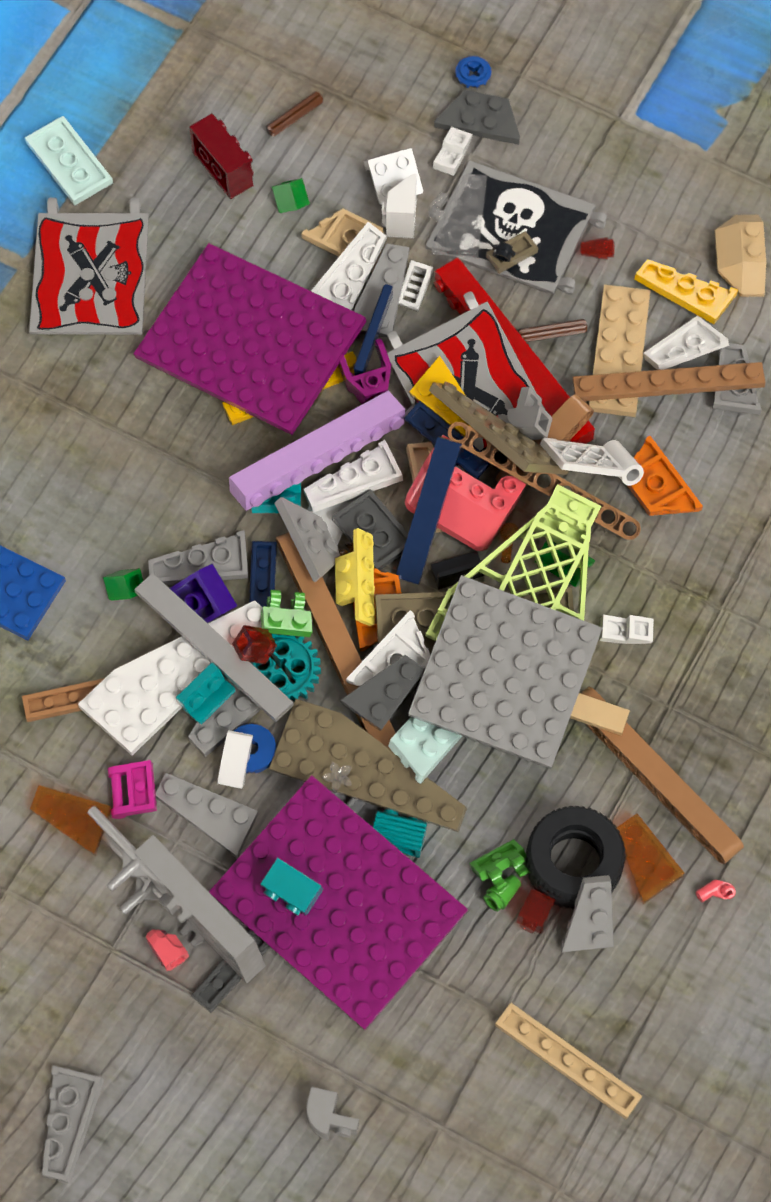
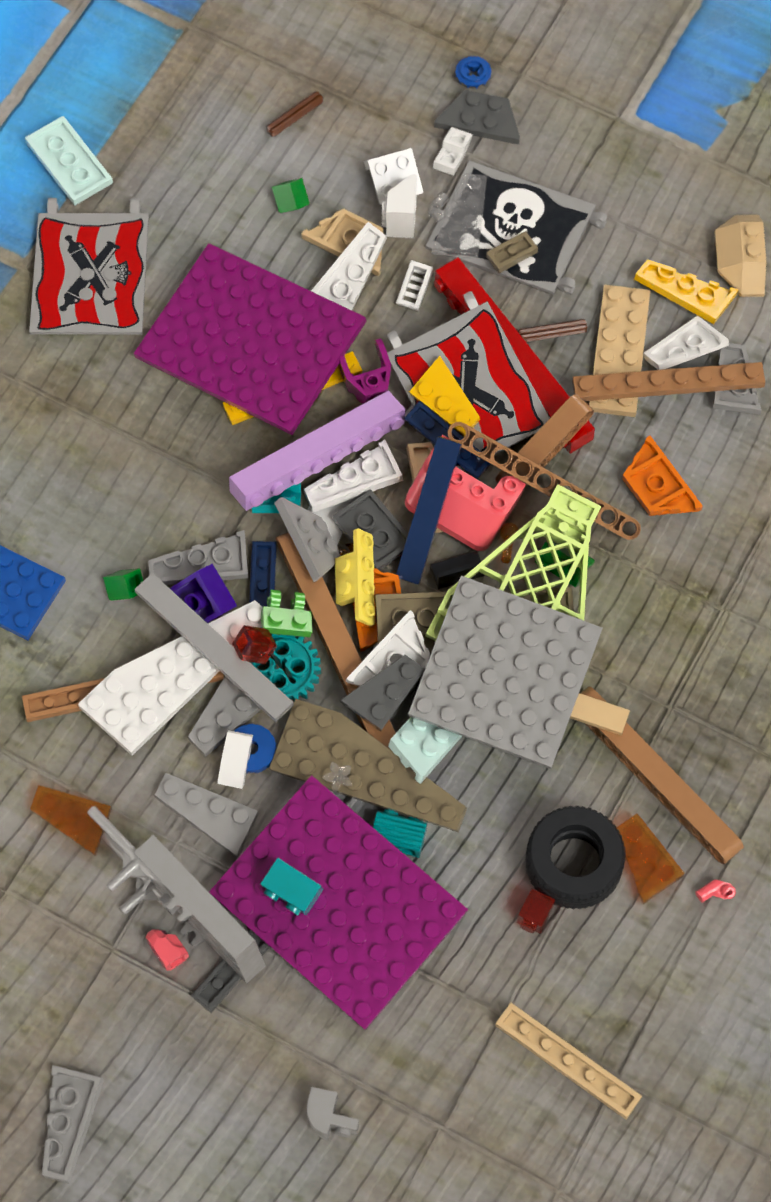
dark pink plate [108,760,157,819] -> none
teal bracket [176,663,236,724] -> none
dark red brick [189,113,254,199] -> none
light grey wing [354,244,410,337] -> none
dark blue tile [354,284,393,376] -> none
dark tan wing [429,382,569,475] -> none
bright green plate [469,839,529,889] -> none
bright green cone [484,874,521,912] -> none
black plate [492,242,516,262] -> none
light grey brick [507,386,553,440] -> none
white piece [540,437,644,486] -> none
light grey wing [560,875,614,952] -> none
clear red cone [581,237,615,260] -> none
white slope [599,615,654,644] -> none

